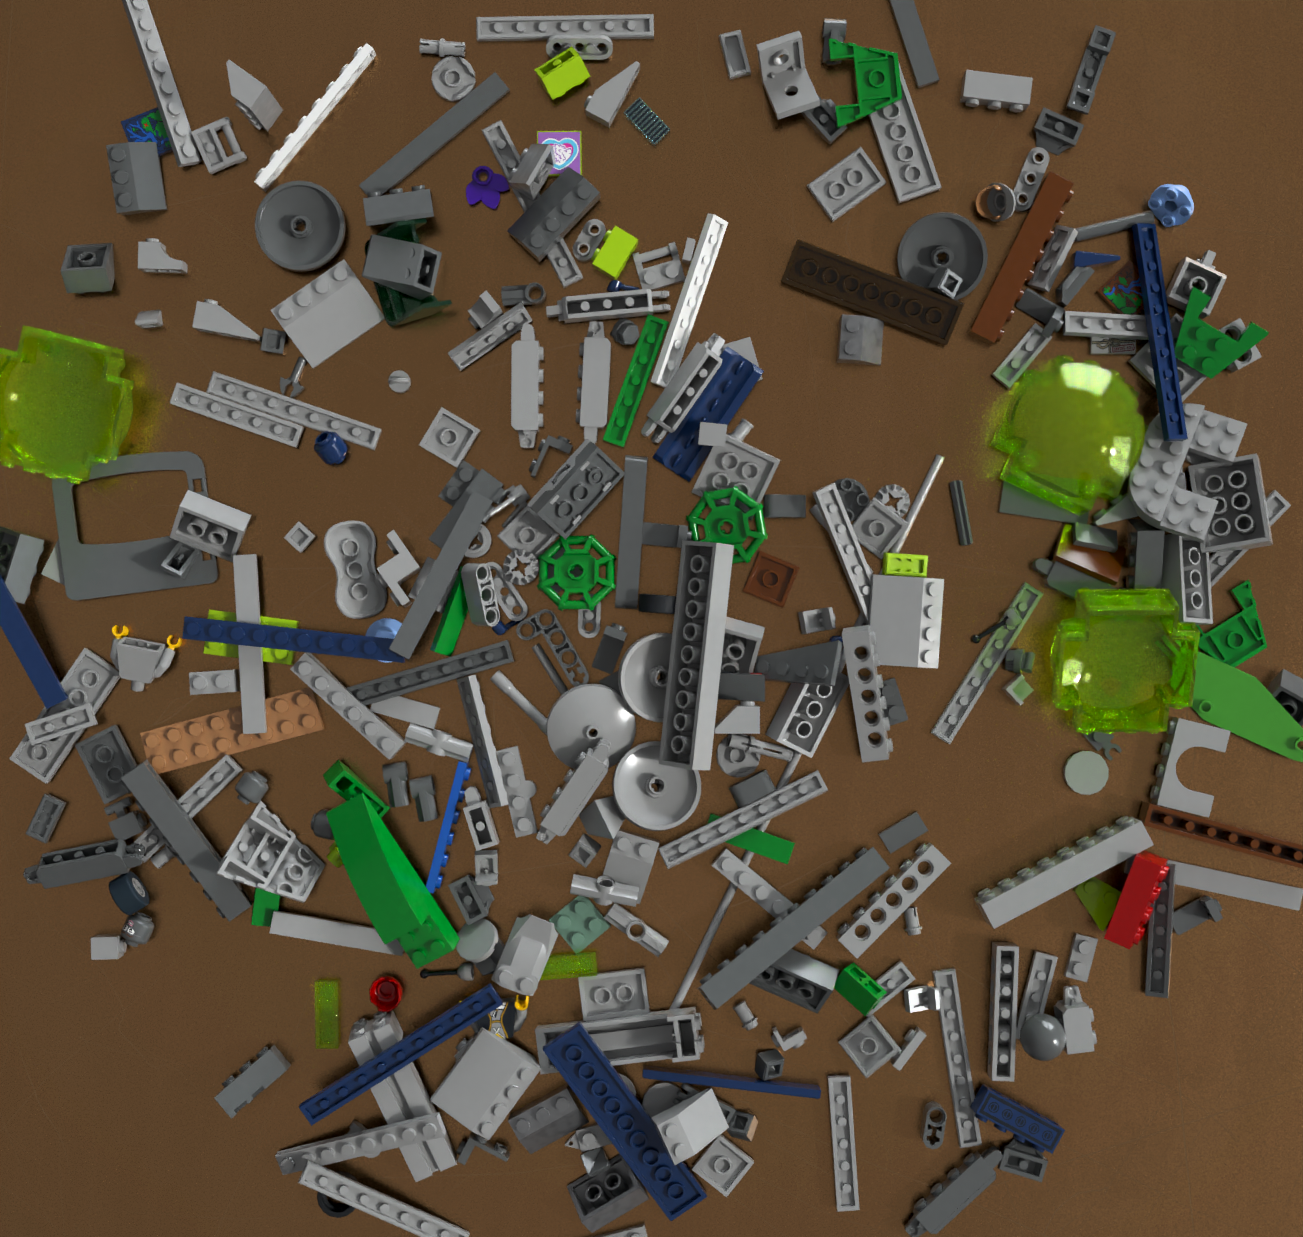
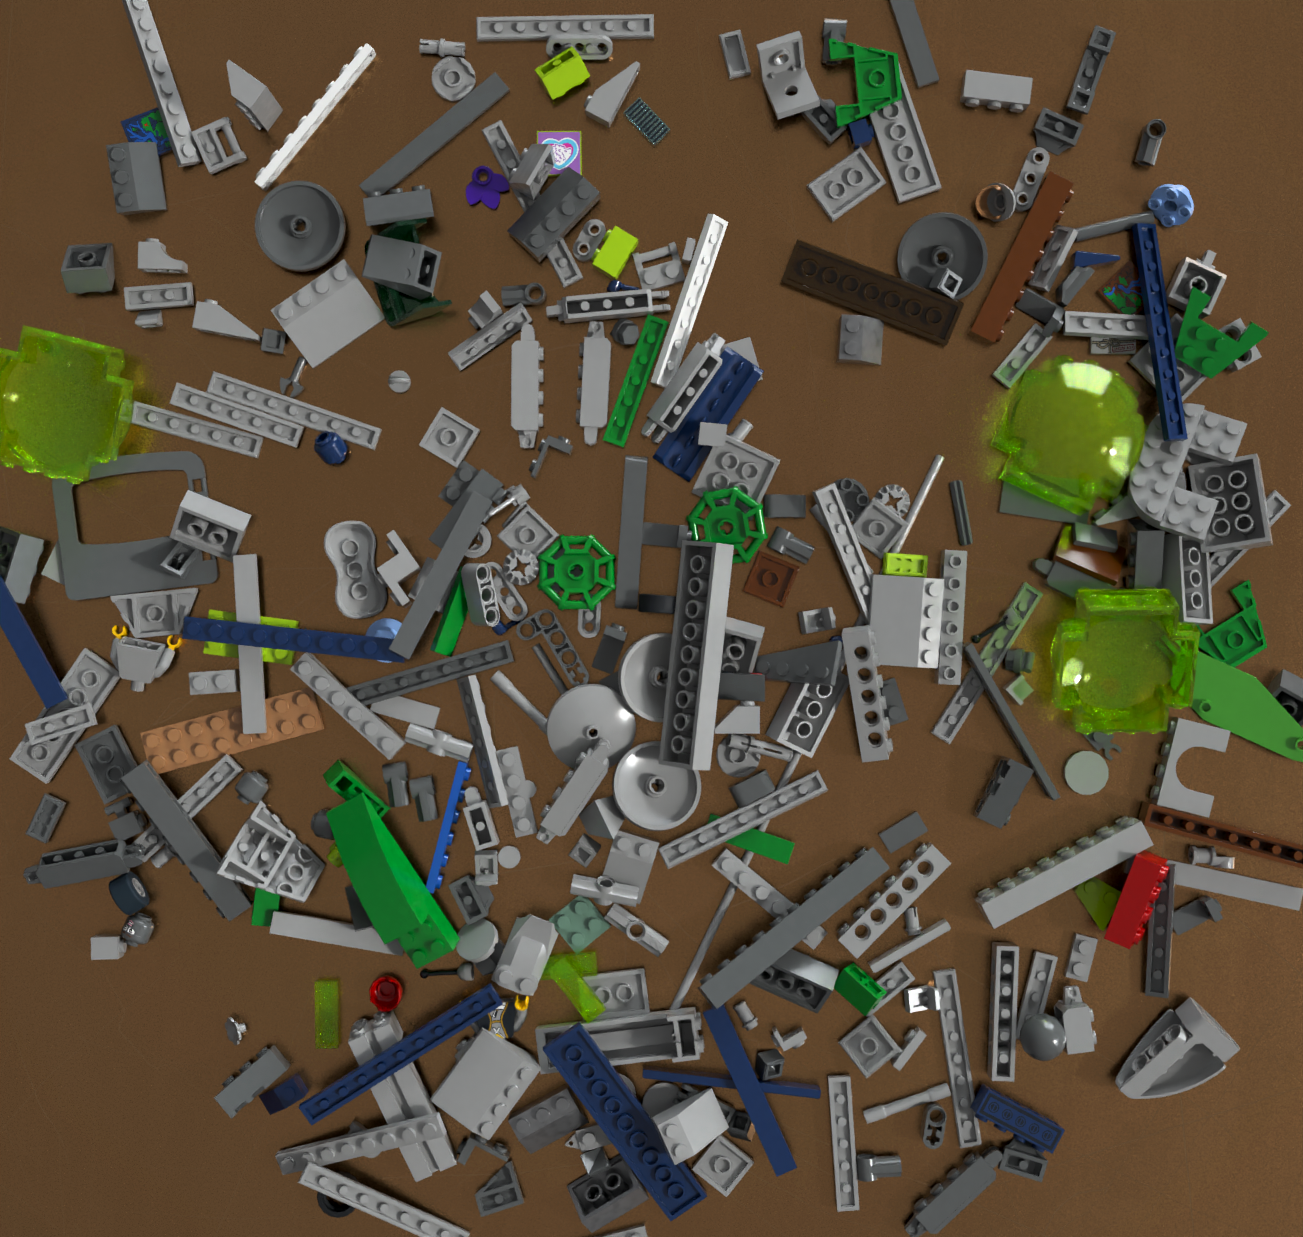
light grey plate [284,521,316,553] -> none
dark grey piece [527,439,626,540] -> none
none -> light grey wing [110,588,198,638]
none -> light grey plate [124,282,194,311]
none -> light grey tile [128,401,264,459]
none -> light grey plant [225,1017,246,1045]
none -> dark blue slope [259,1072,309,1115]
none -> dark grey tile [345,886,374,932]
none -> dark grey wing [475,1160,524,1217]
none -> light grey tile [498,845,521,868]
none -> clear neon green plate [547,955,606,1023]
none -> dark blue tile [703,1004,797,1177]
none -> dark grey piece [767,526,815,564]
none -> dark blue plate [847,118,874,150]
none -> dark grey piece [856,1154,902,1182]
none -> light grey piece [863,1083,951,1124]
none -> light grey tile [867,918,951,973]
none -> light grey brick [934,550,967,685]
none -> dark grey tile [962,642,1060,801]
none -> dark grey wedge [973,756,1034,829]
none -> light grey panel [1116,997,1241,1099]
none -> dark grey piece [1134,119,1167,167]
none -> light grey connector [1188,845,1235,869]

